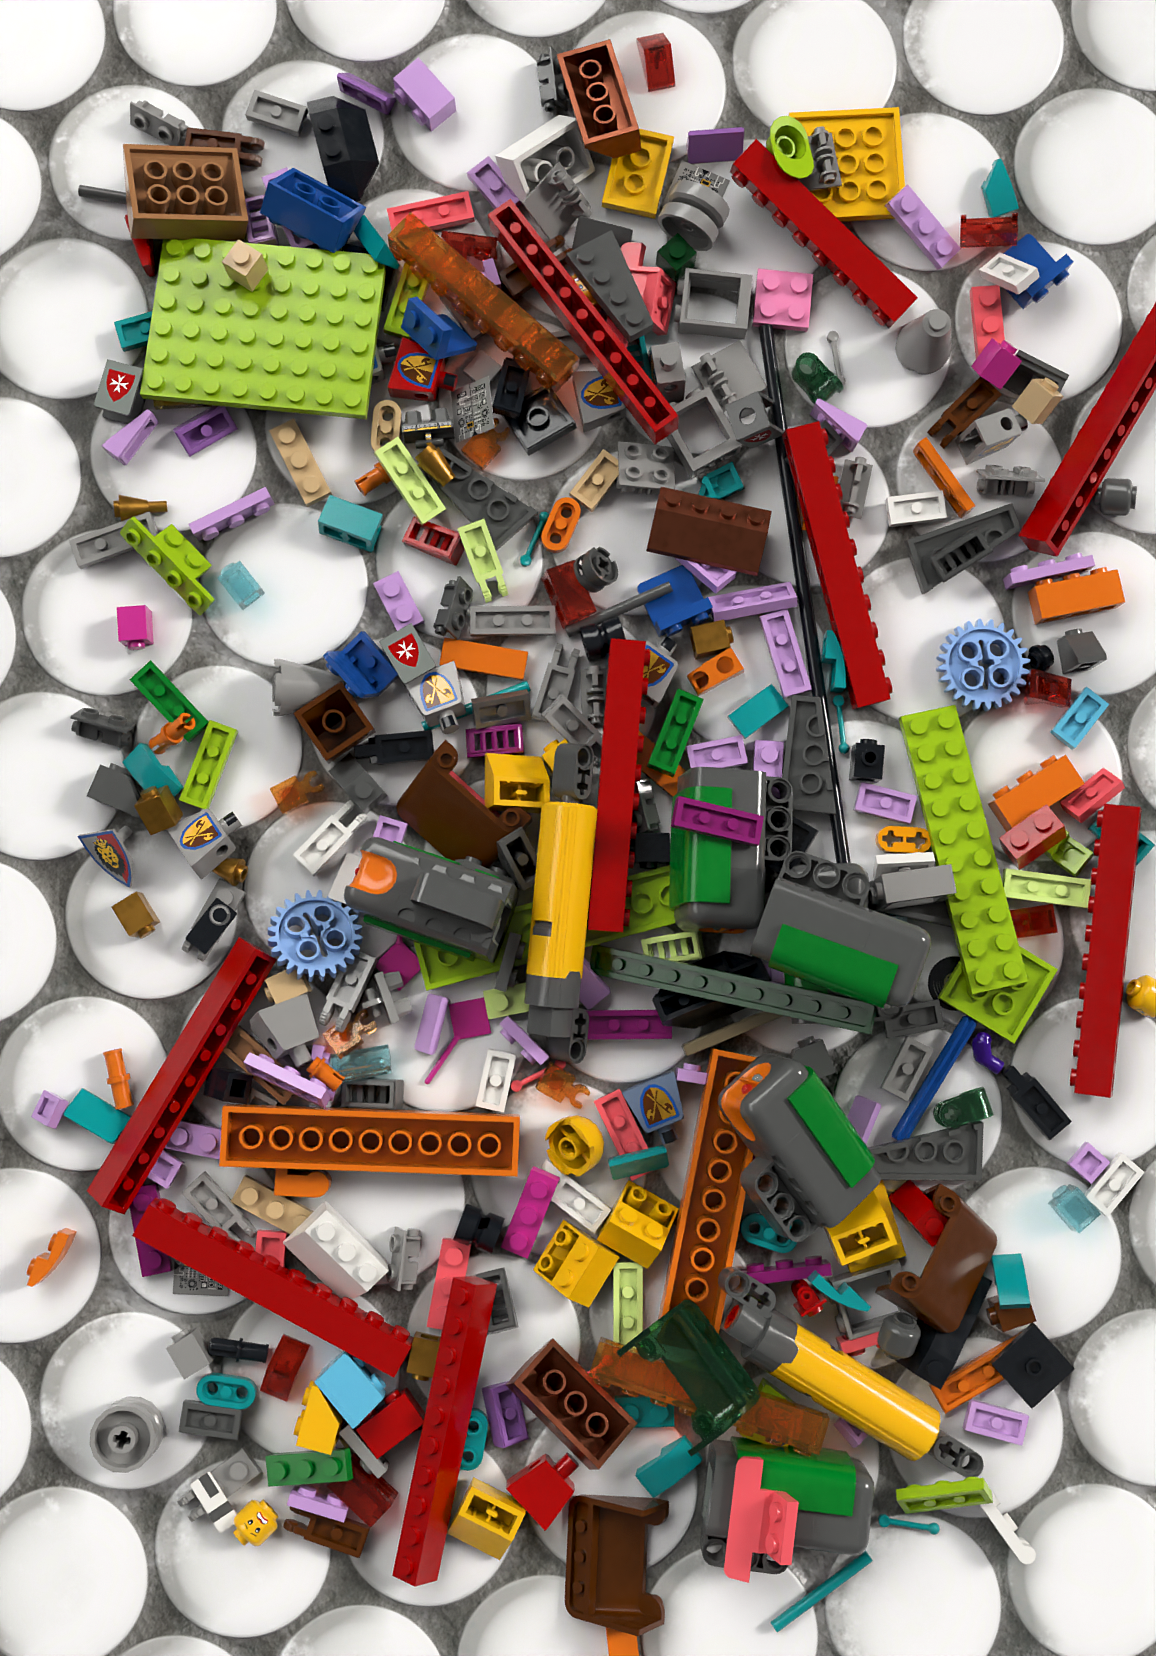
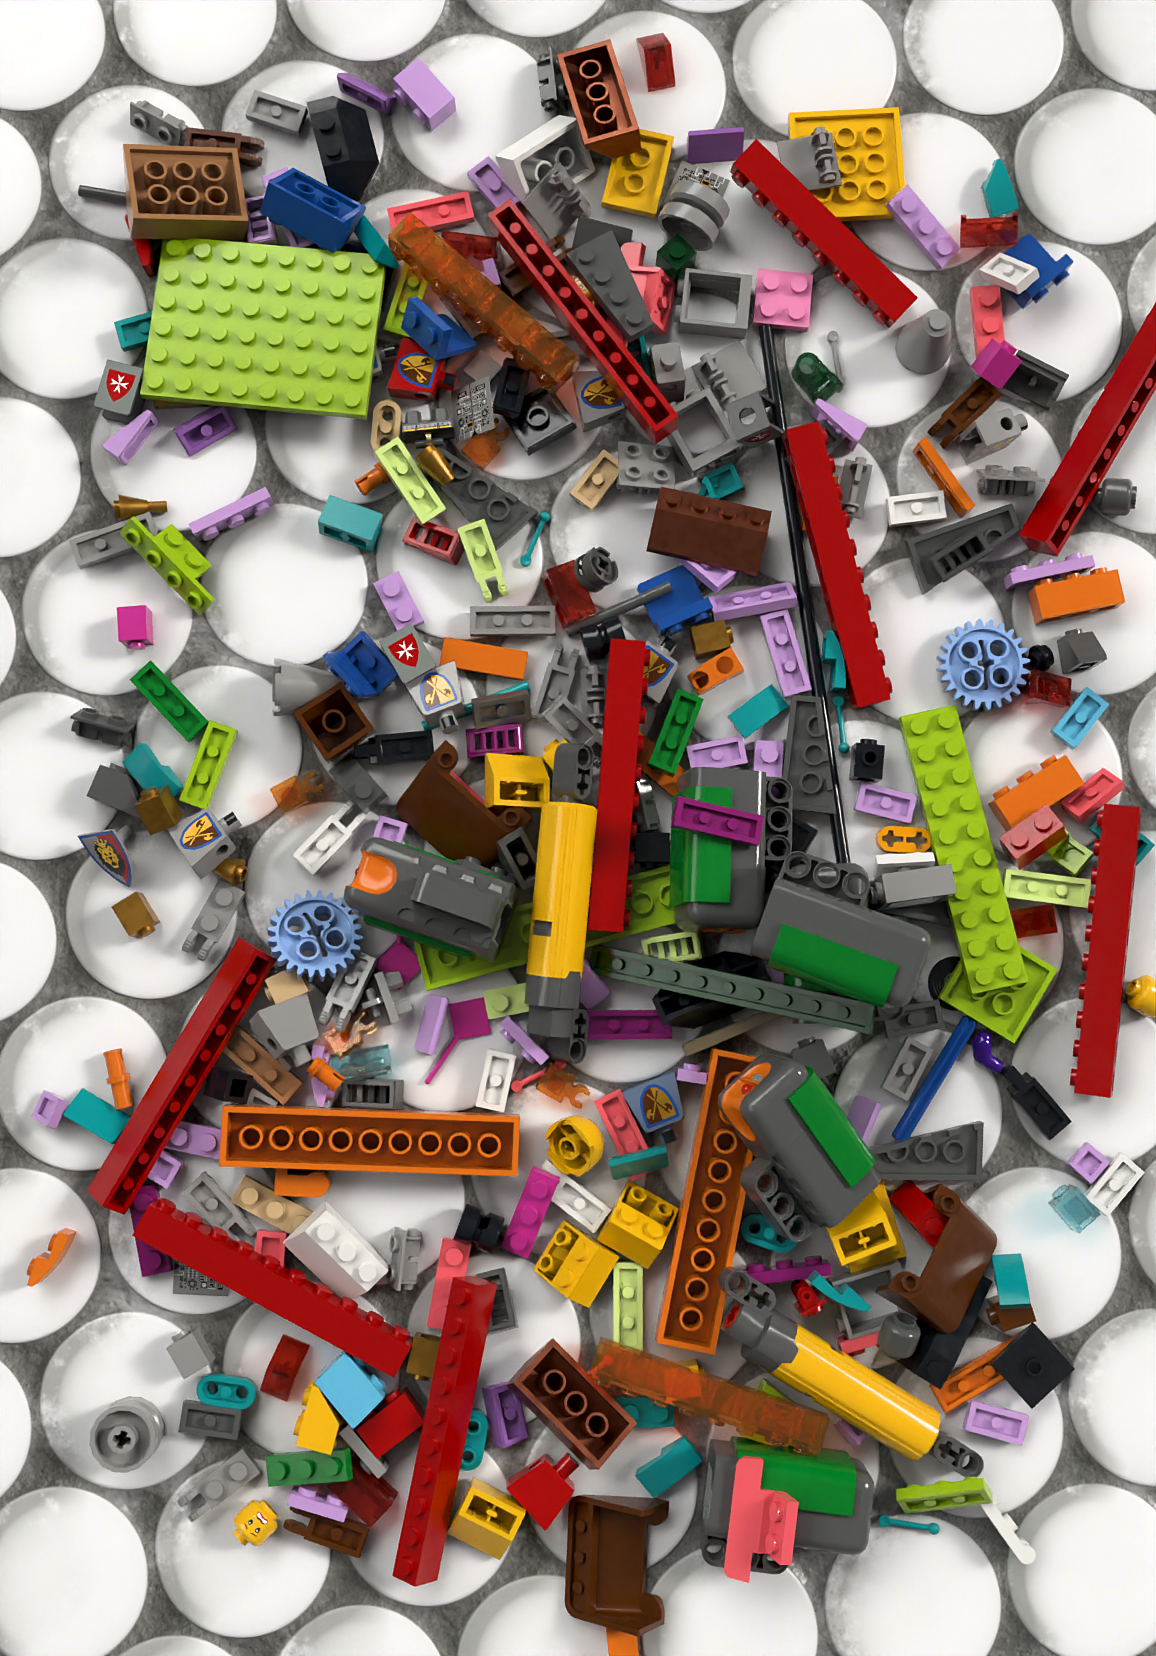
orange pin [149,713,196,755] -> none
black sticker [185,898,237,954] -> none
white sticker [190,1472,237,1533] -> none
black axle [208,1337,269,1363] -> none
clear light blue brick [217,561,265,610] -> none
tan brick [222,239,268,292] -> none
lavender plate [243,1052,330,1109] -> none
tan plate [269,418,332,507] -> none
white sticker [328,853,362,904] -> none
dark grey hinge [433,576,473,640] -> none
dark grey plate [494,932,526,992] -> none
orange plate [541,497,581,553] -> none
clear green windscreen [617,1299,760,1457] -> none
lime piece [766,116,814,179] -> none
teal bar [771,1551,873,1633] -> none
clear green piece [933,1087,994,1128] -> none
tan brick [1012,378,1064,424] -> none

